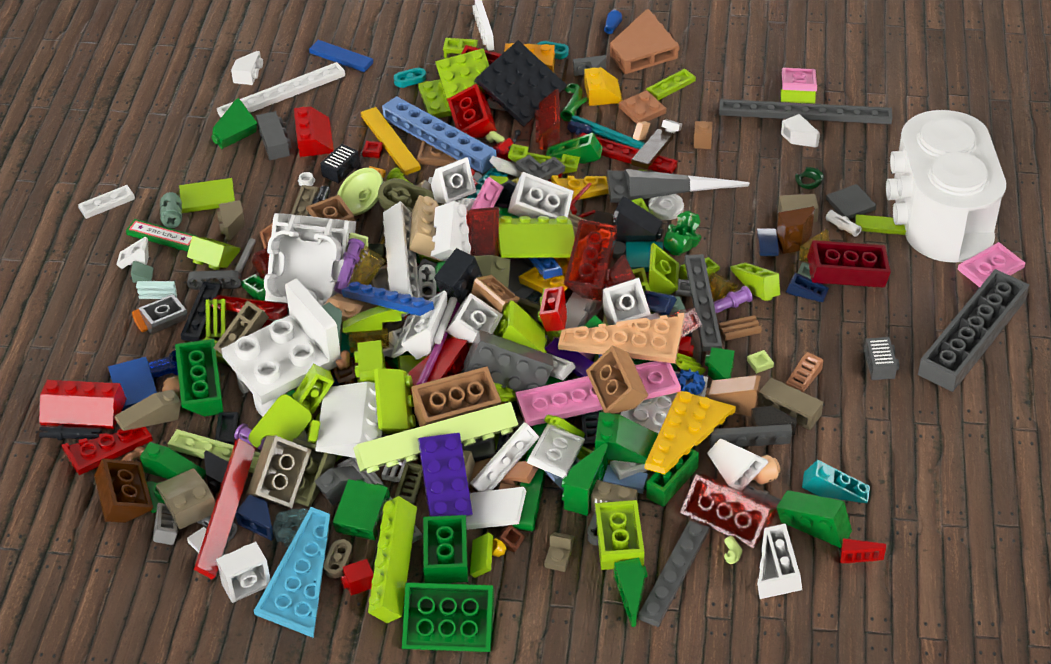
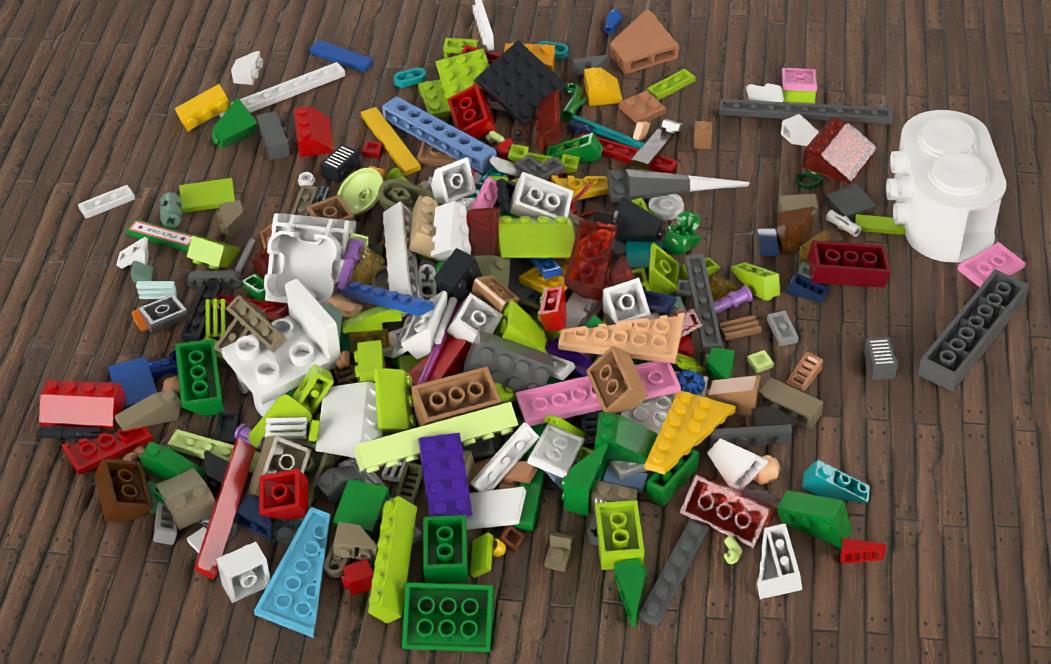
none -> yellow brick [175,84,231,131]
none -> dark tan tile [226,294,287,353]
none -> red slope [259,469,308,520]
none -> white tile [265,417,308,439]
none -> dark tan slope [333,522,377,561]
none -> black axle [496,178,511,214]
none -> white slope [746,83,784,102]
none -> light grey plate [767,311,799,346]
none -> clear red slope [801,117,877,184]

